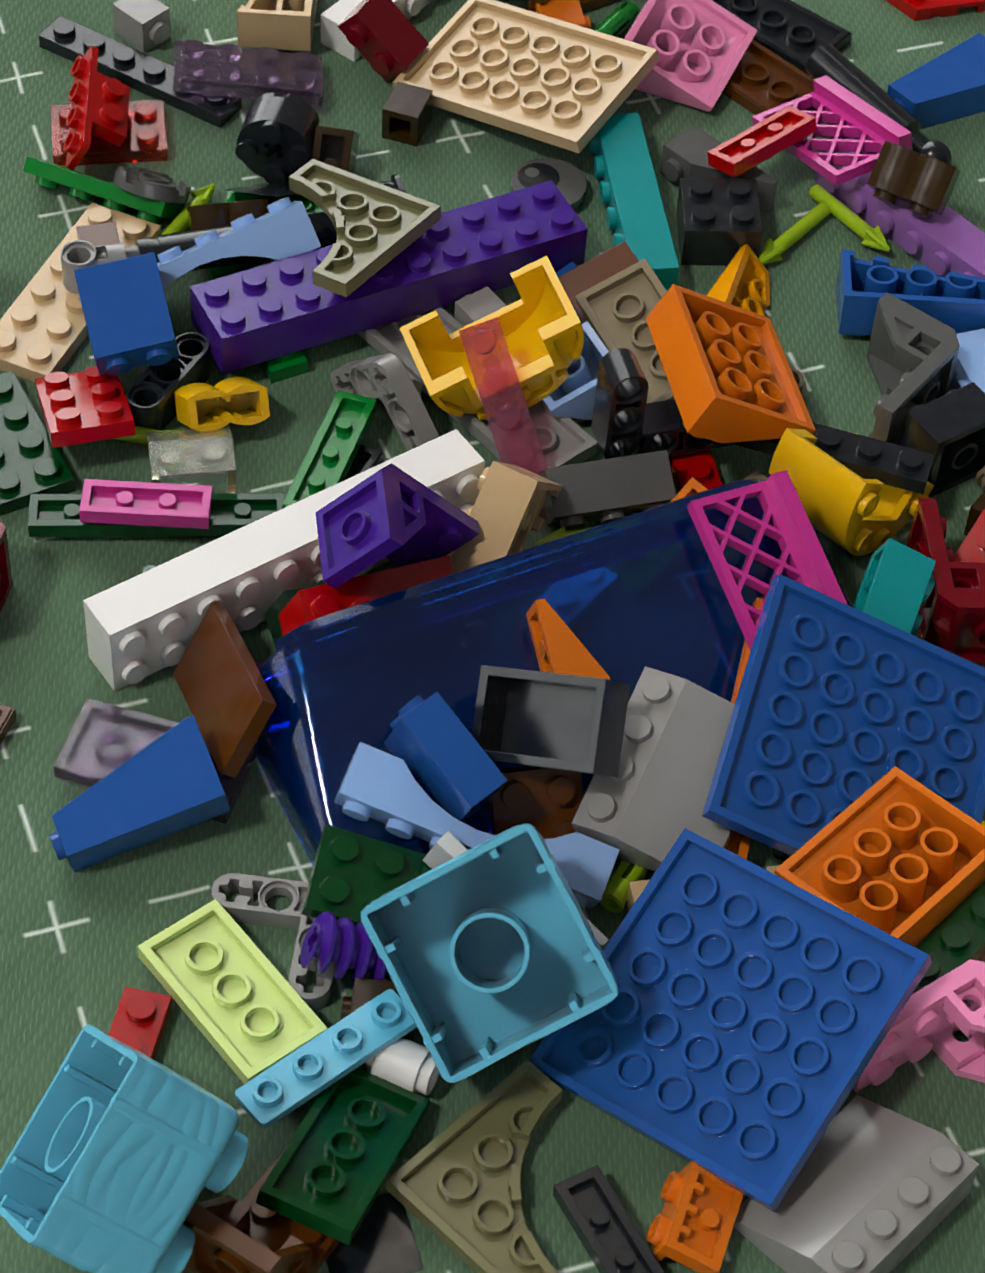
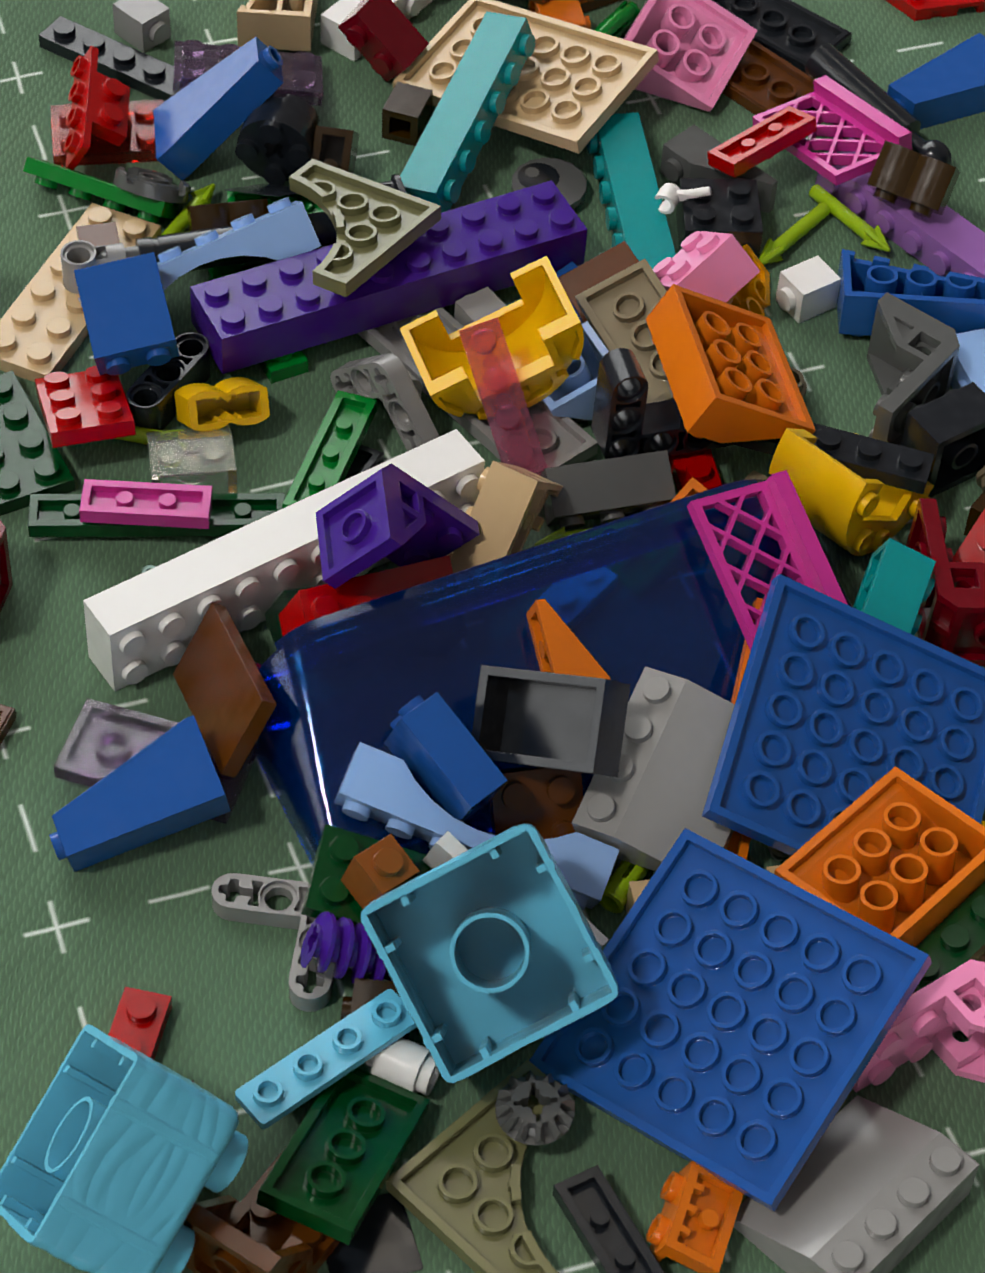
yellowish green plate [137,899,328,1084] -> none
none -> blue slope [153,36,284,180]
none -> dark orange brick [341,834,420,909]
none -> teal brick [400,11,536,213]
none -> dark grey gear [495,1070,575,1146]
none -> bright pink brick [653,231,760,302]
none -> white hand [655,183,712,214]
none -> white brick [776,255,841,324]

